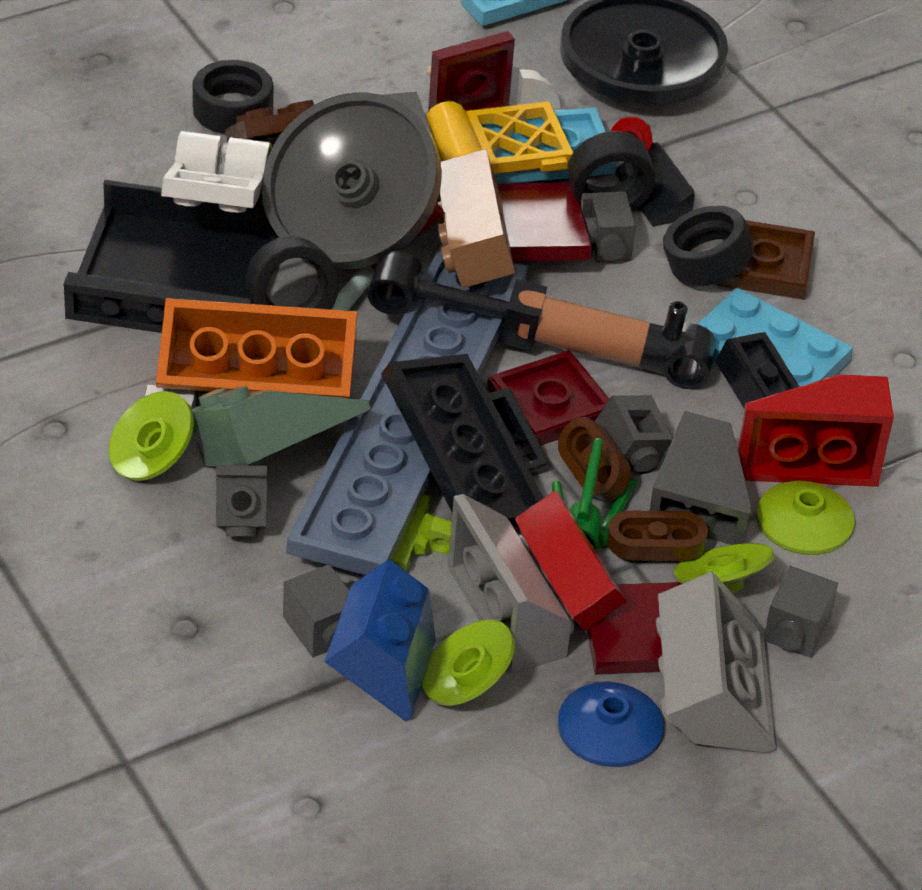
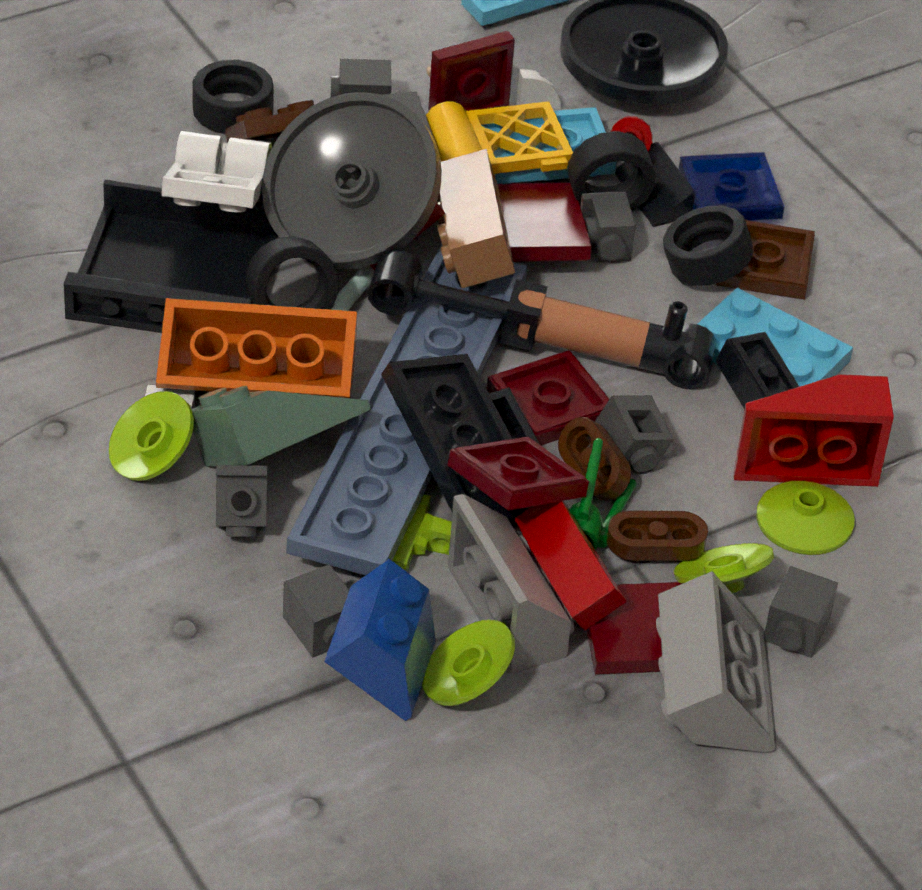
blue dish [558,682,664,767] -> none
dark grey slope [649,411,752,545] -> none
none -> dark grey brick [330,59,392,98]
none -> dark red tile [447,437,589,510]
none -> clear blue plate [678,152,785,221]

